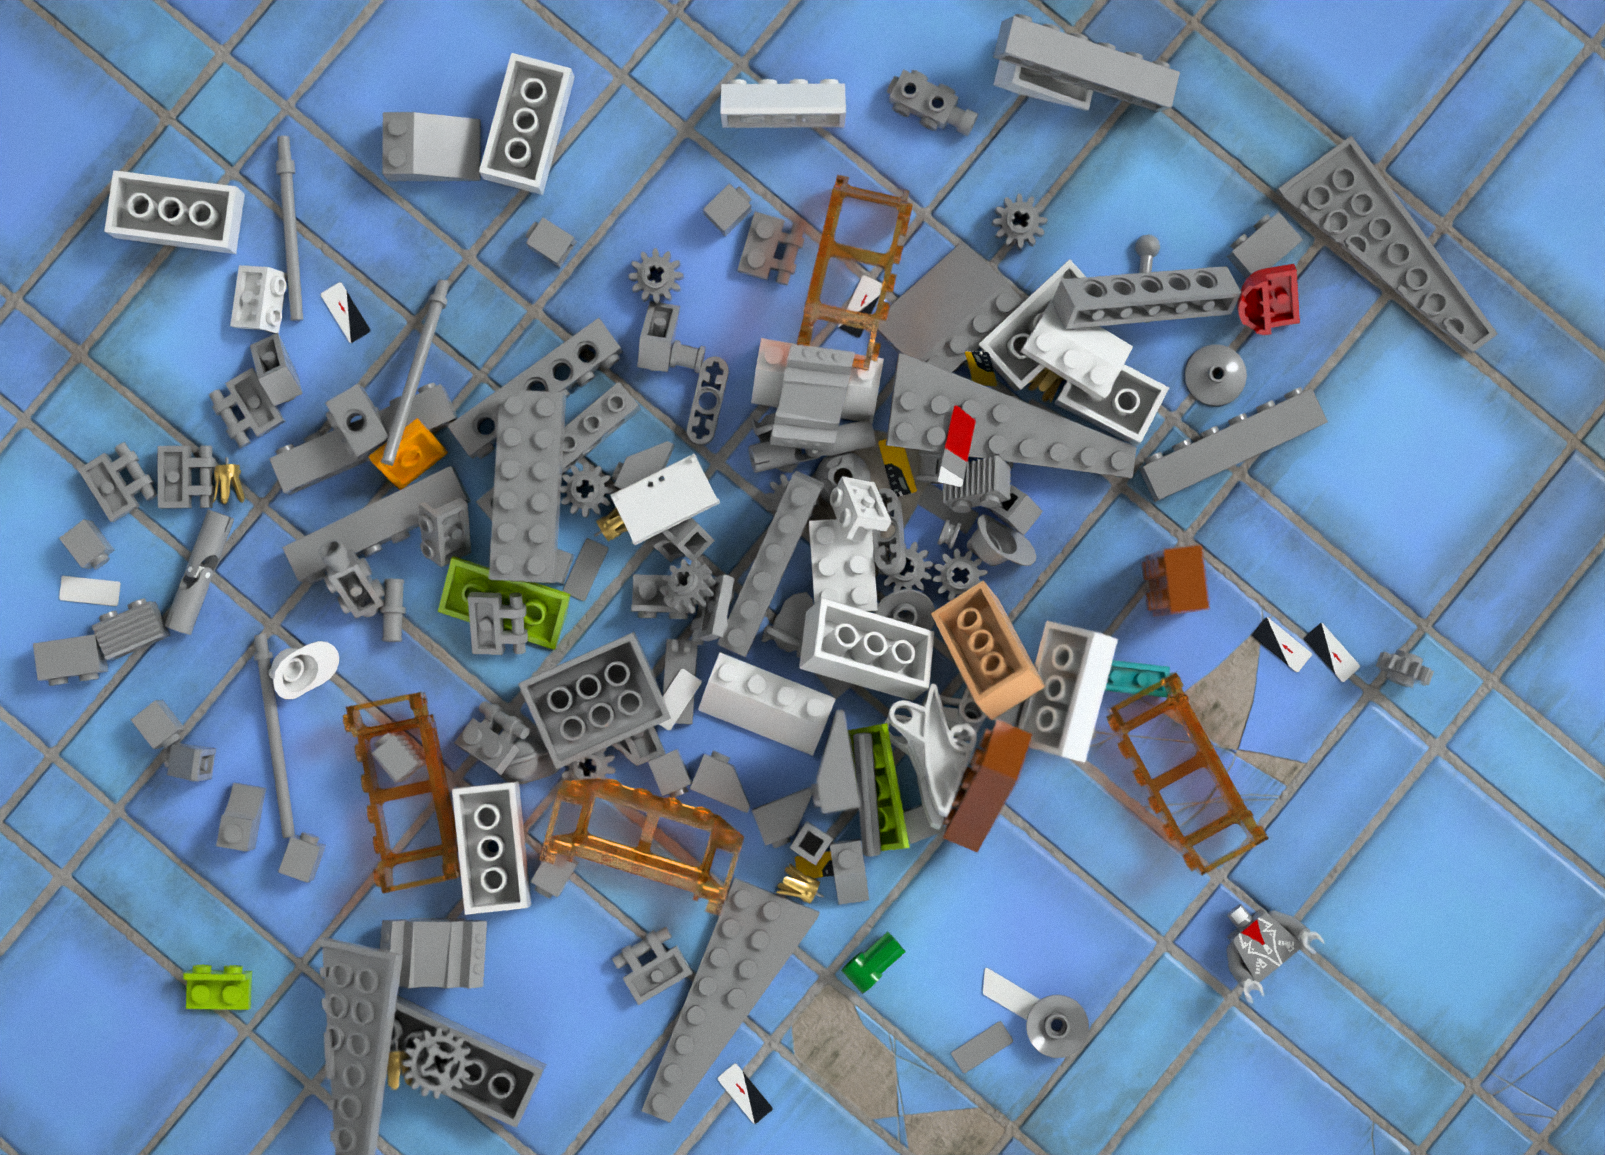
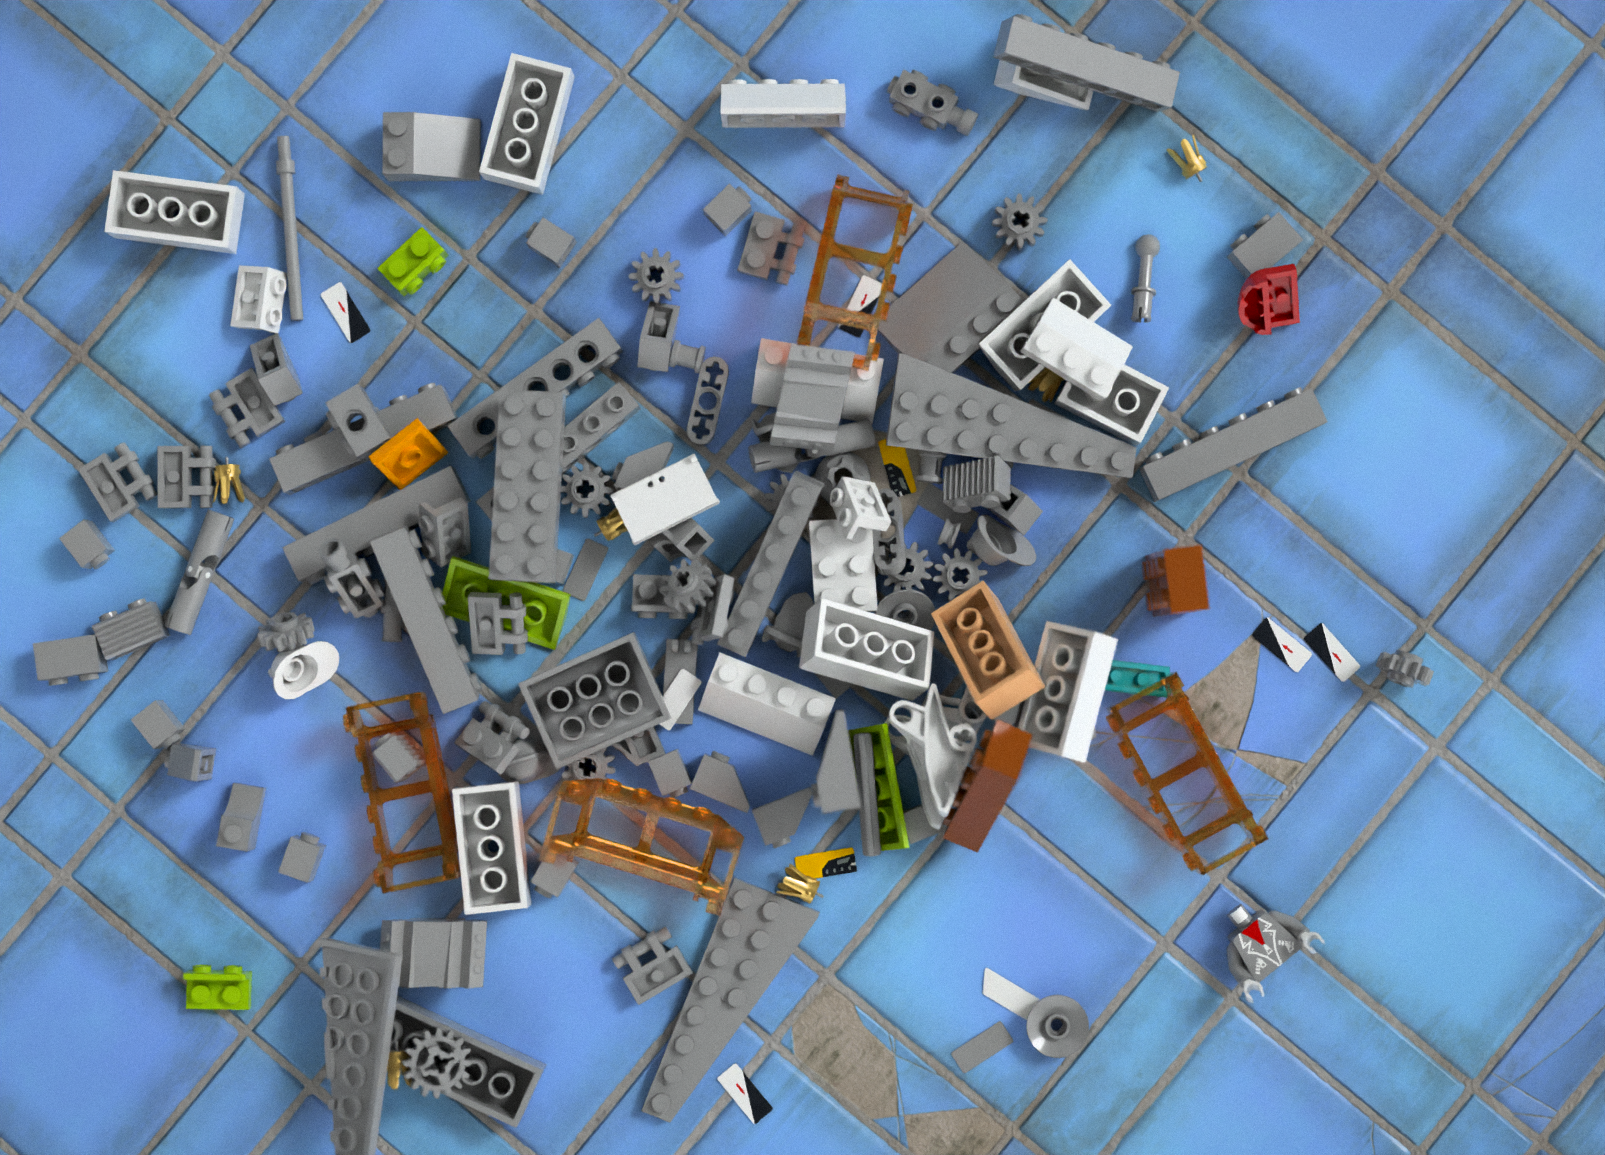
white sticker [59,576,121,606] -> none
light grey bar [253,634,295,838] -> none
light grey bar [381,280,450,466] -> none
light grey brick [790,821,833,865] -> none
light grey slope [830,838,869,905] -> none
green piece [841,931,906,994] -> none
sticker [938,405,976,487] -> none
yellow sticker [965,351,997,386] -> none
light grey brick [1052,266,1242,329] -> none
light grey dish [1185,345,1247,406] -> none
light grey wing [1276,136,1498,354] -> none
none -> light grey gear [257,612,315,652]
none -> light grey brick [370,525,482,714]
none -> lime bracket [377,227,449,297]
none -> pearl gold piece [1166,134,1207,182]

